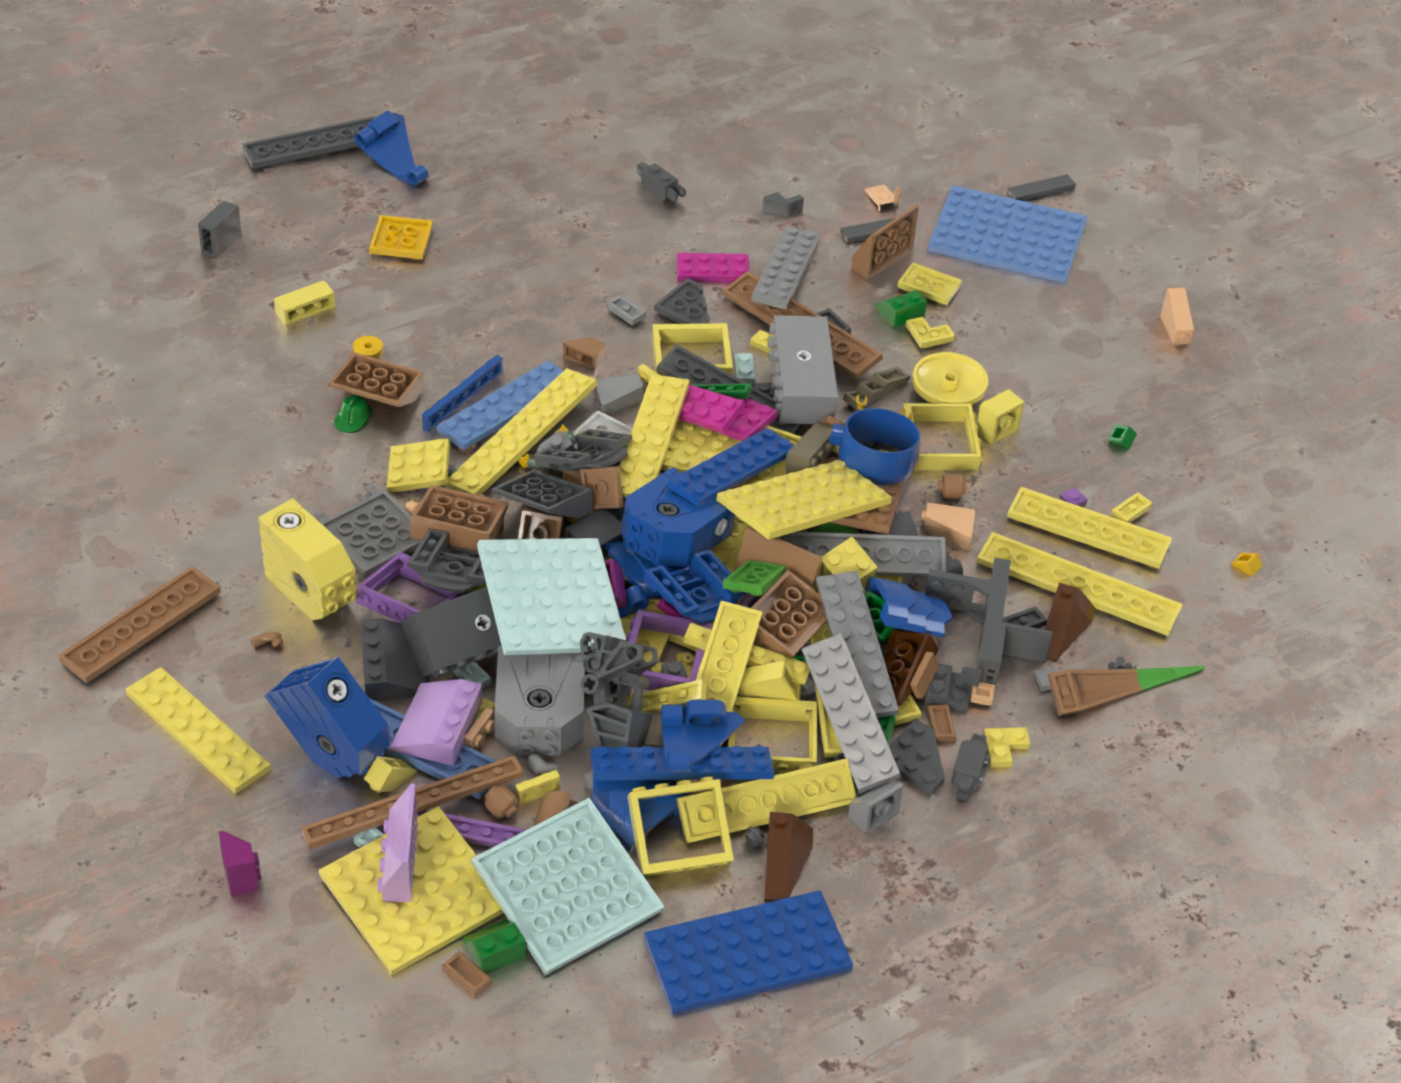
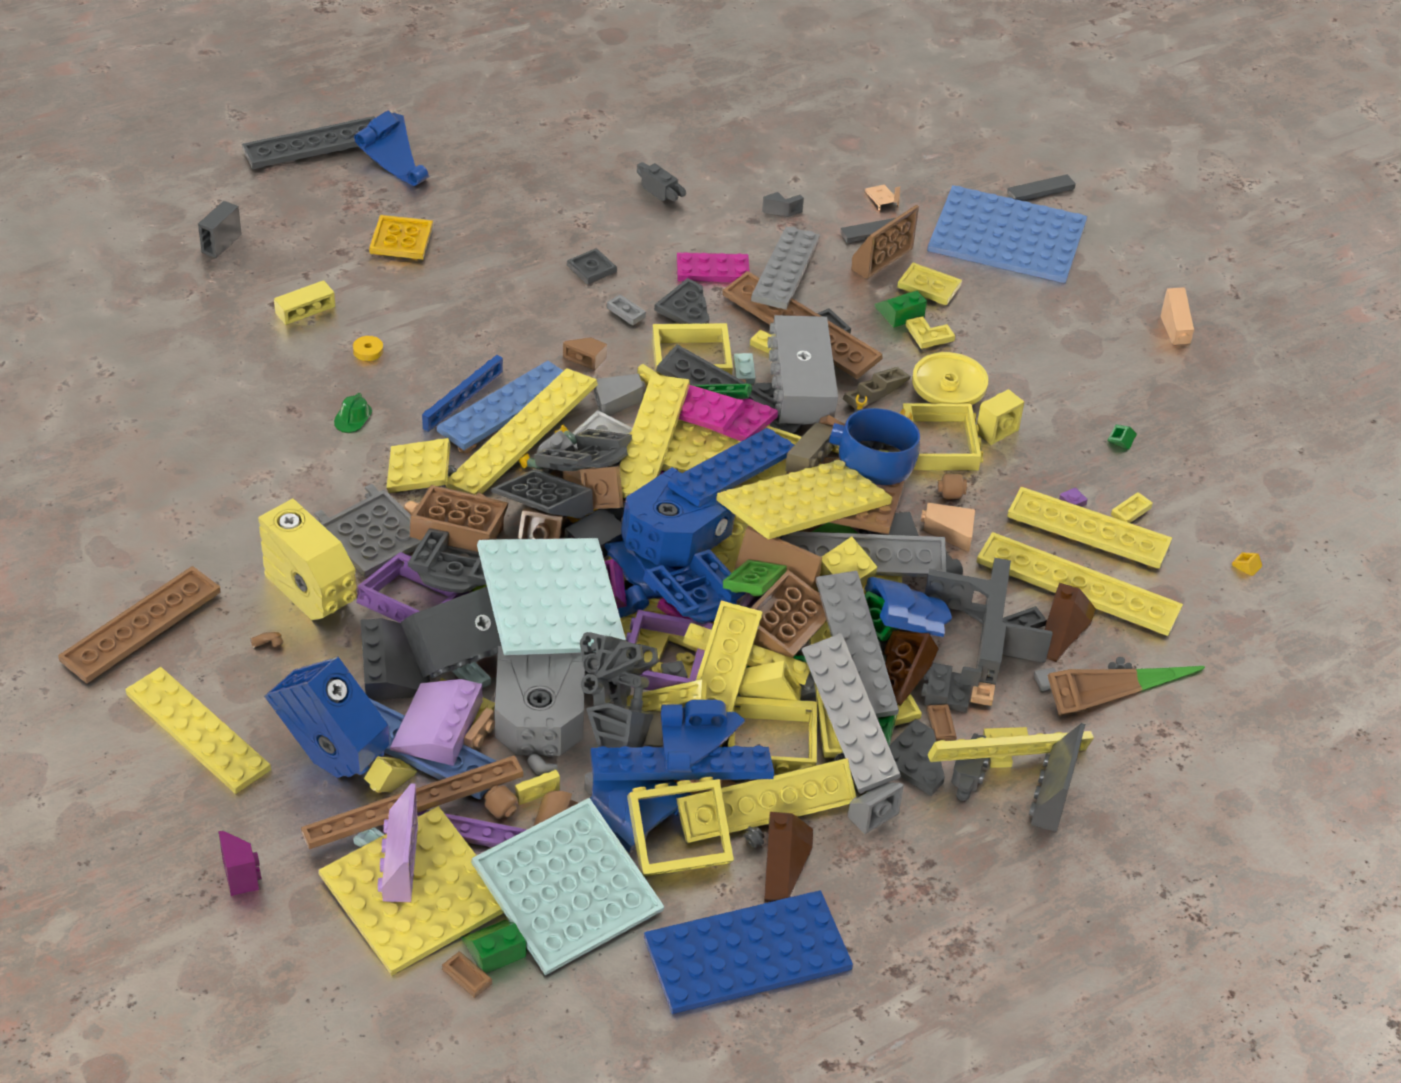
medium nougat slope [328,352,424,407] -> none
medium nougat tile [910,652,939,699] -> none
none -> dark grey tile [567,248,617,285]
none -> light yellow plate [927,731,1094,762]
none -> dark grey slope [1029,723,1086,832]

